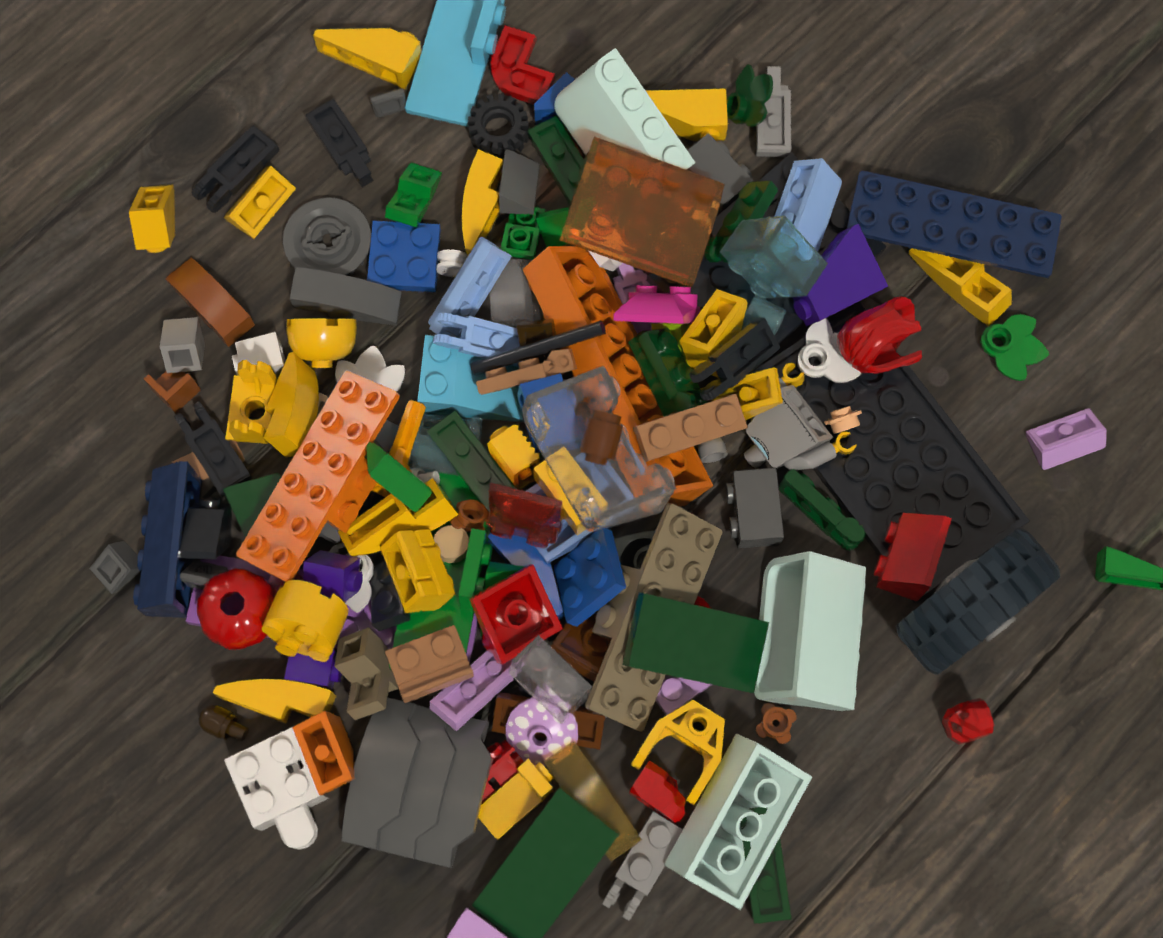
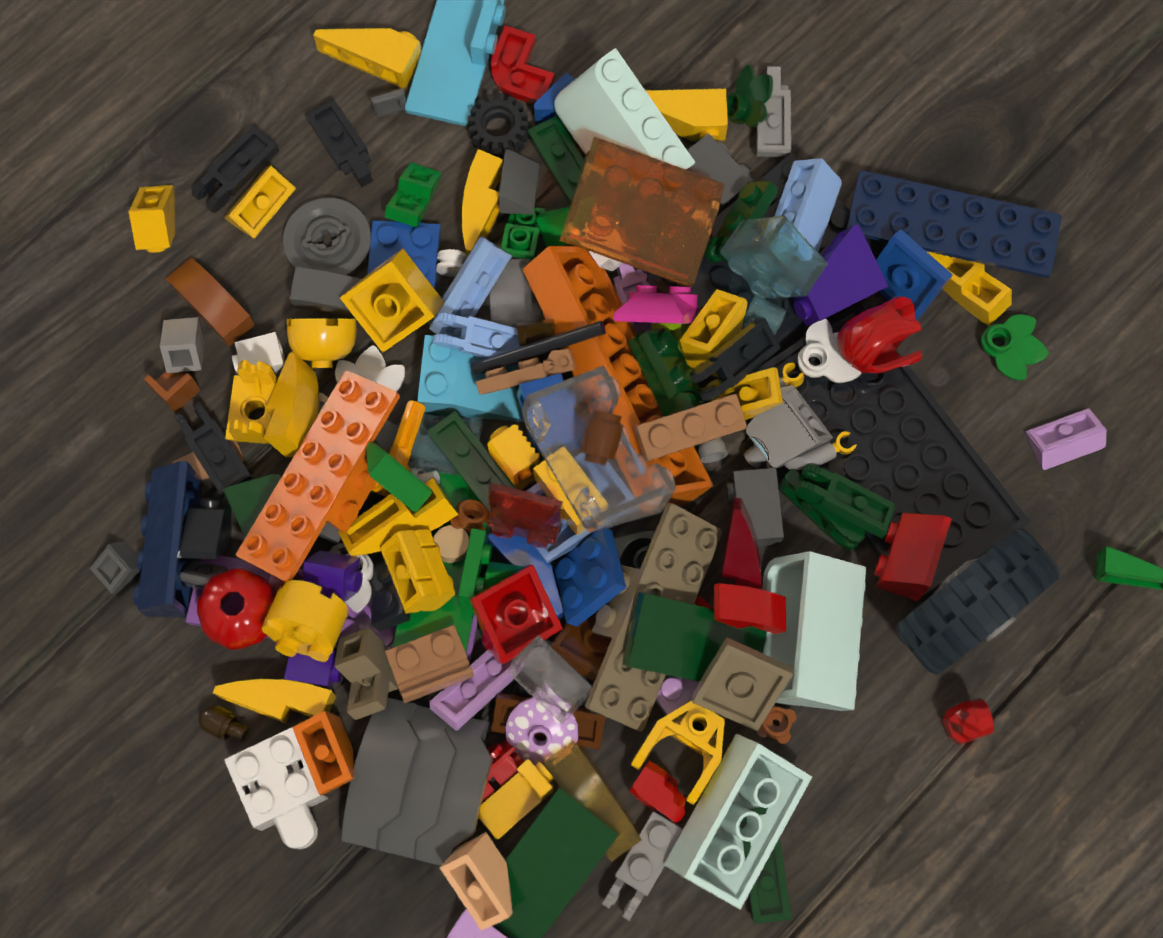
light nougat plate [824,406,862,434] -> none
none -> yellow slope [340,249,445,352]
none -> light nougat slope [440,832,513,931]
none -> dark tan plate [692,637,793,731]
none -> red slope [714,583,786,634]
none -> dark red slope [722,497,761,589]
none -> dark green hinge [794,464,897,539]
none -> blue plate [876,229,953,321]

